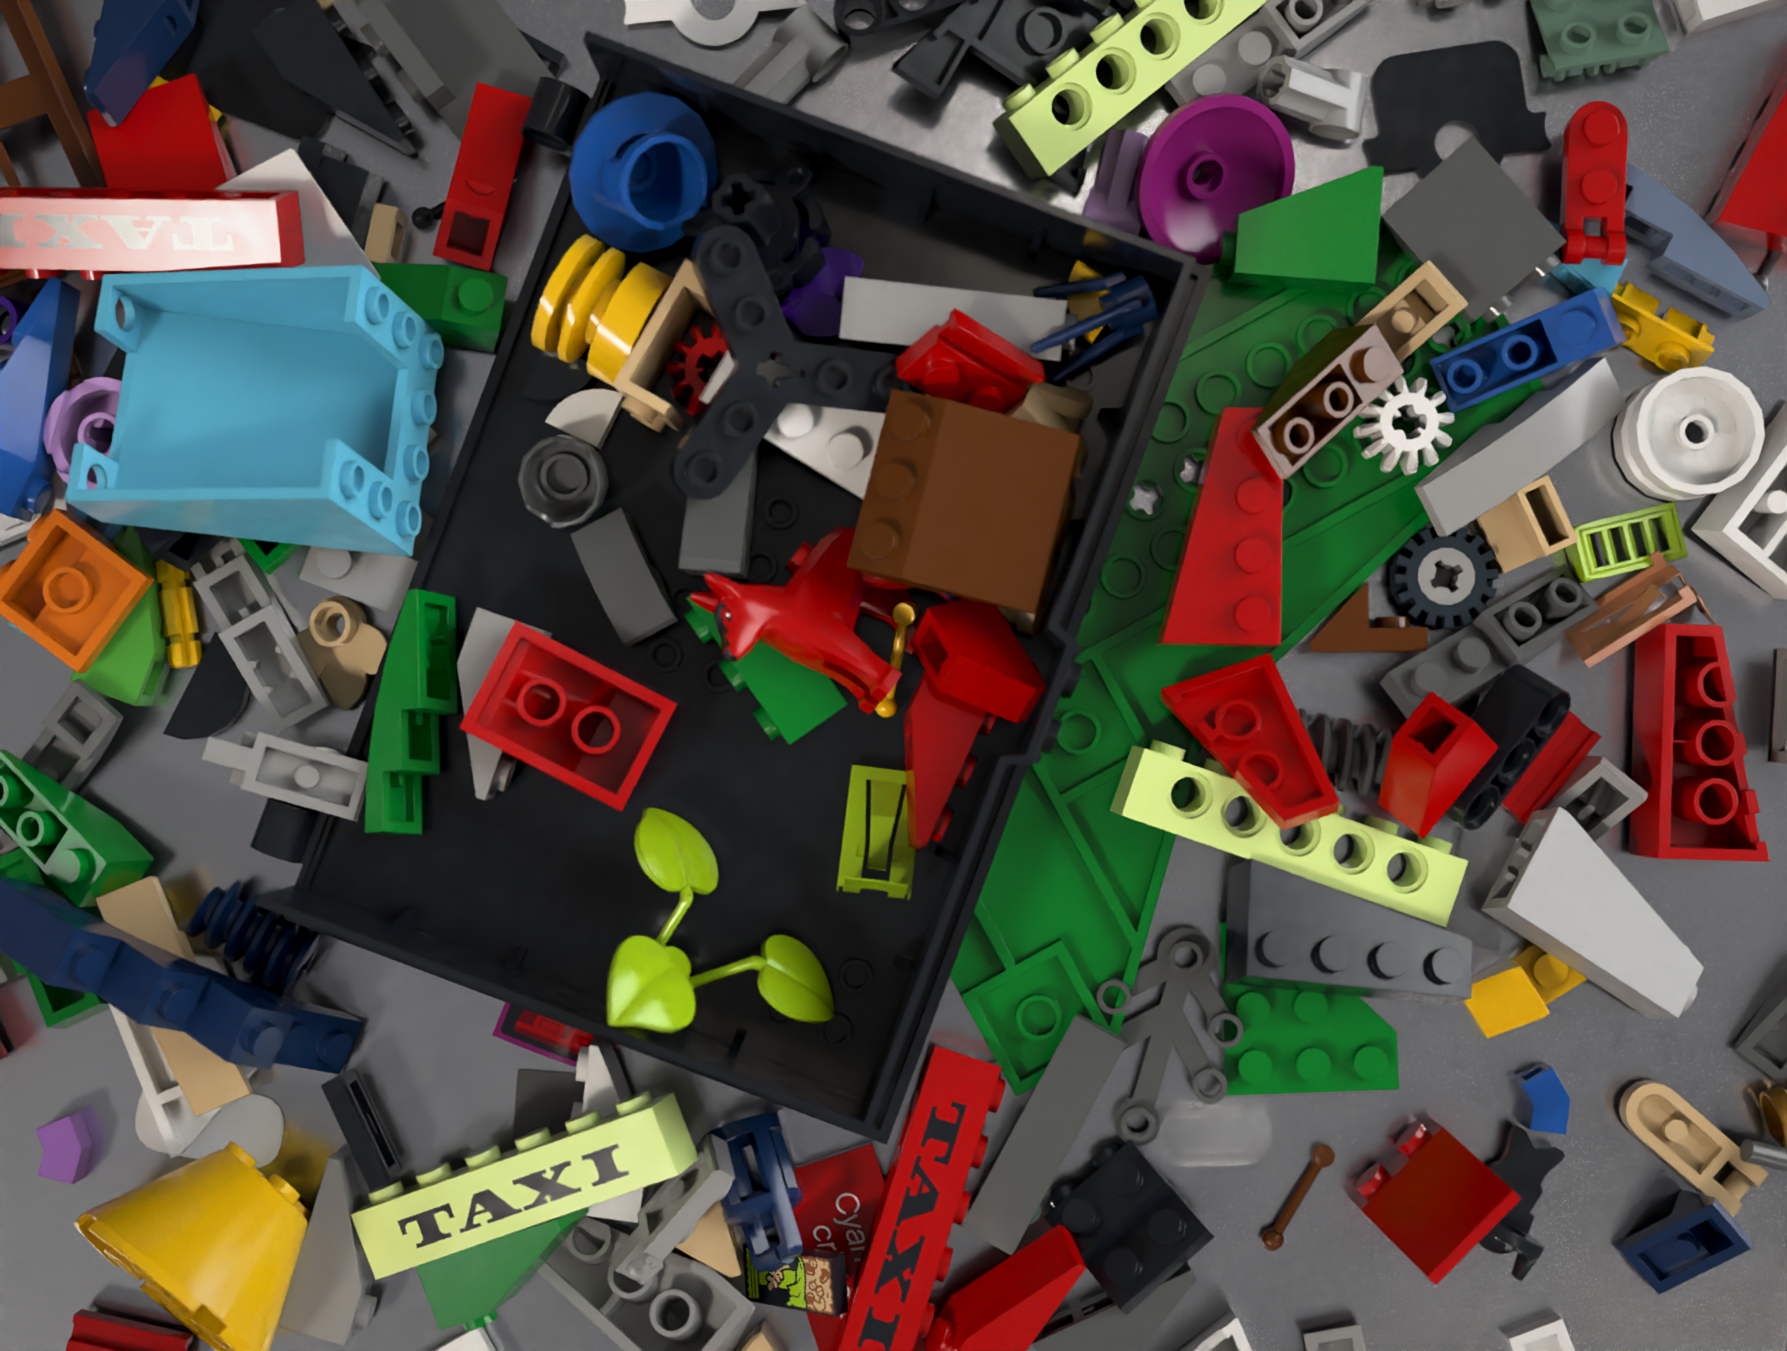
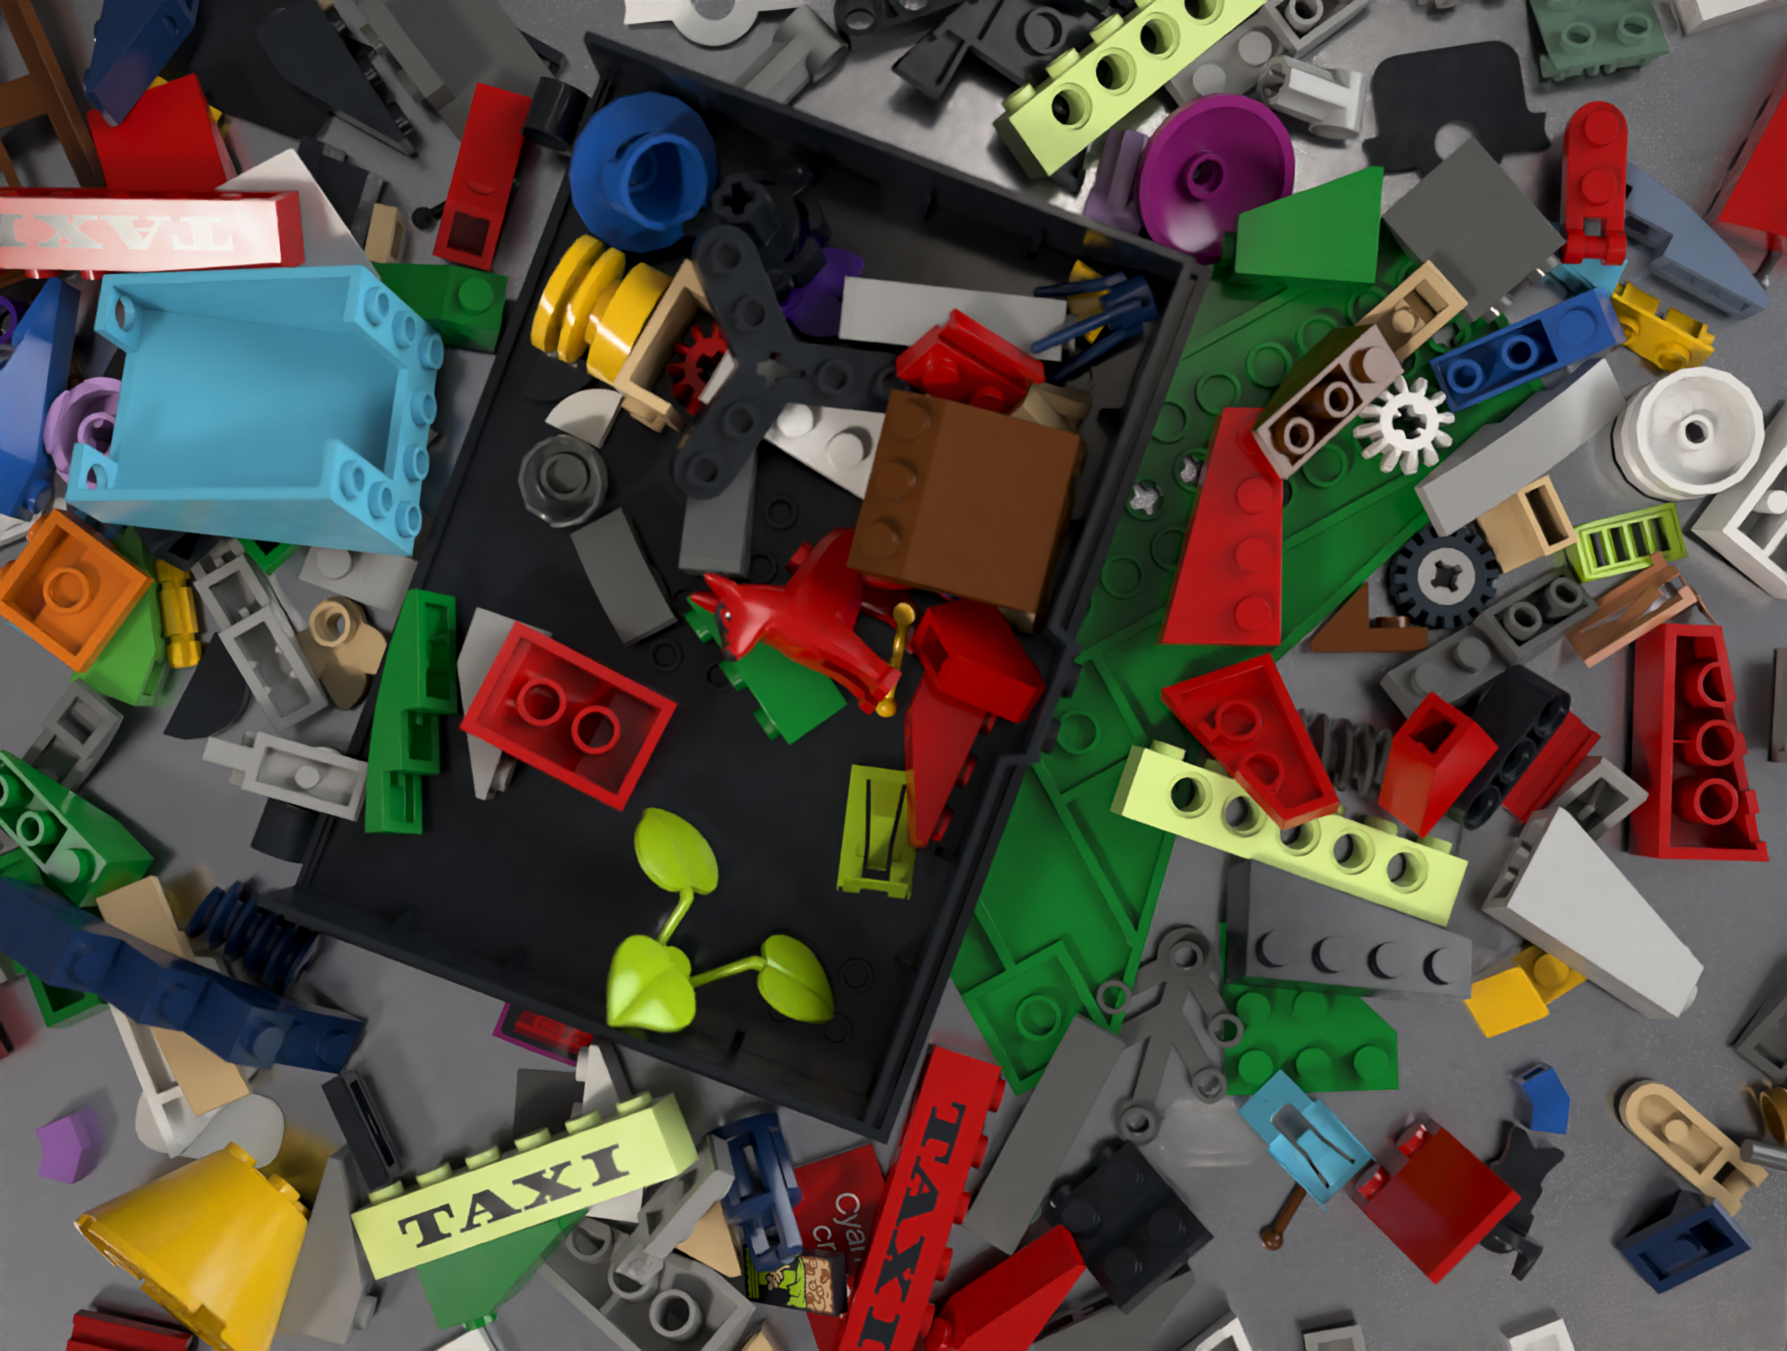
none -> medium azure piece [1237,1069,1378,1212]

